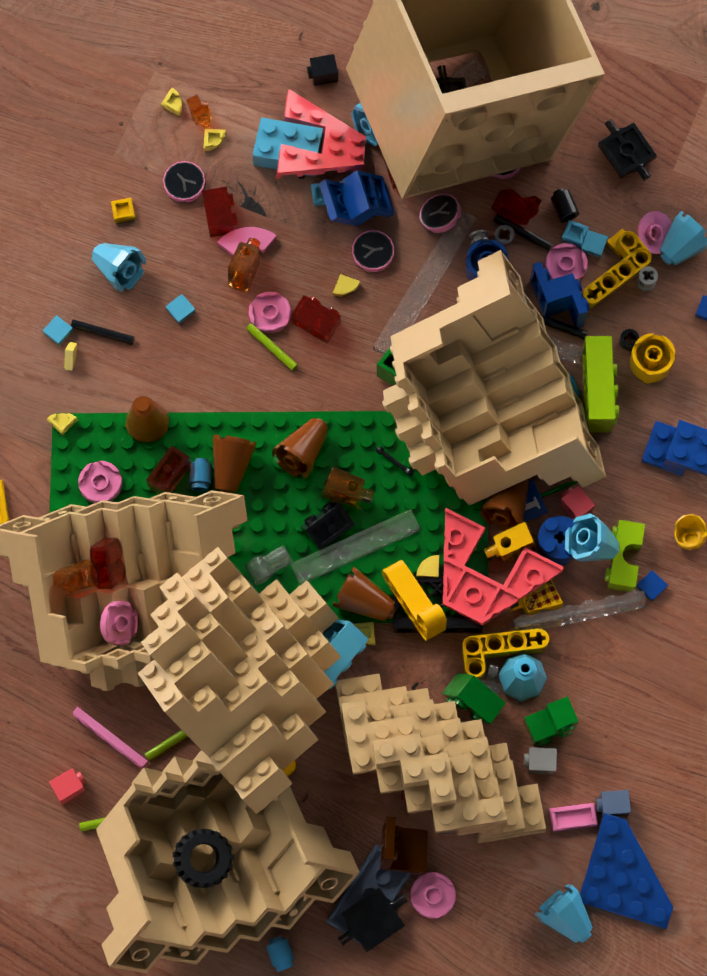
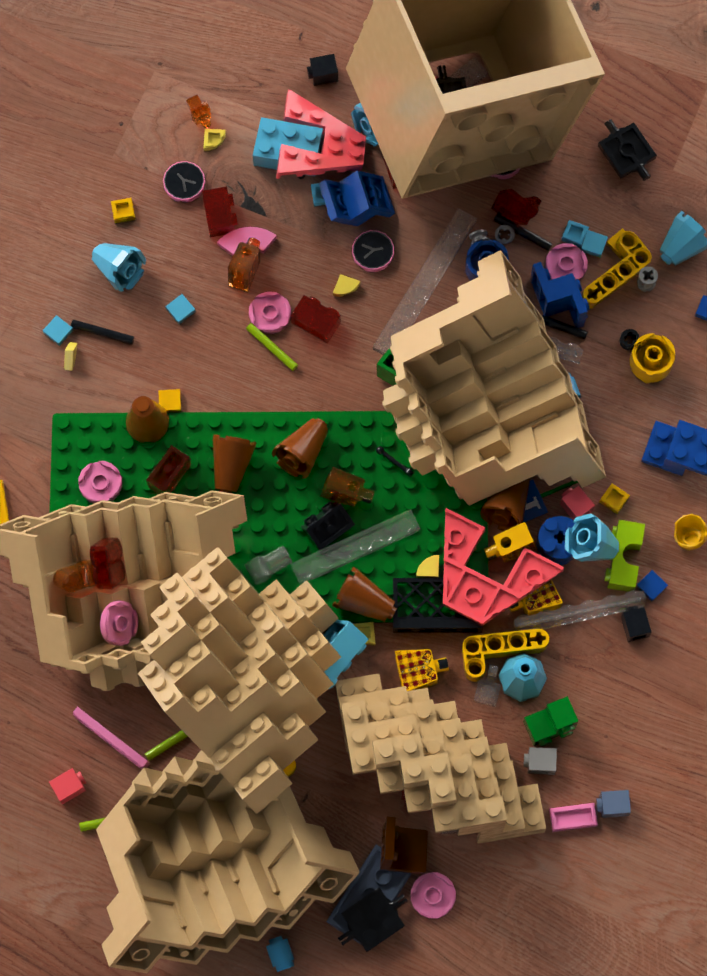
light yellow tile [47,413,78,435] -> none
light yellow tile [161,88,182,116] -> none
black tyre [172,829,234,888] -> none
dark azure brick [189,458,212,492] -> none
yellow beam [382,560,447,641] -> none
black tile [420,194,461,233] -> none
green brick [442,673,506,724] -> none
medium azure cone [535,884,593,943] -> none
black brick [551,188,580,223] -> none
blue plate [580,813,673,929] -> none
lime brick [582,336,619,433] -> none
bright pink dish [637,211,672,254] -> none
none -> yellow tile [158,389,181,413]
none -> torso [395,649,449,691]
none -> yellow tile [599,483,630,514]
none -> black brick [621,606,652,642]

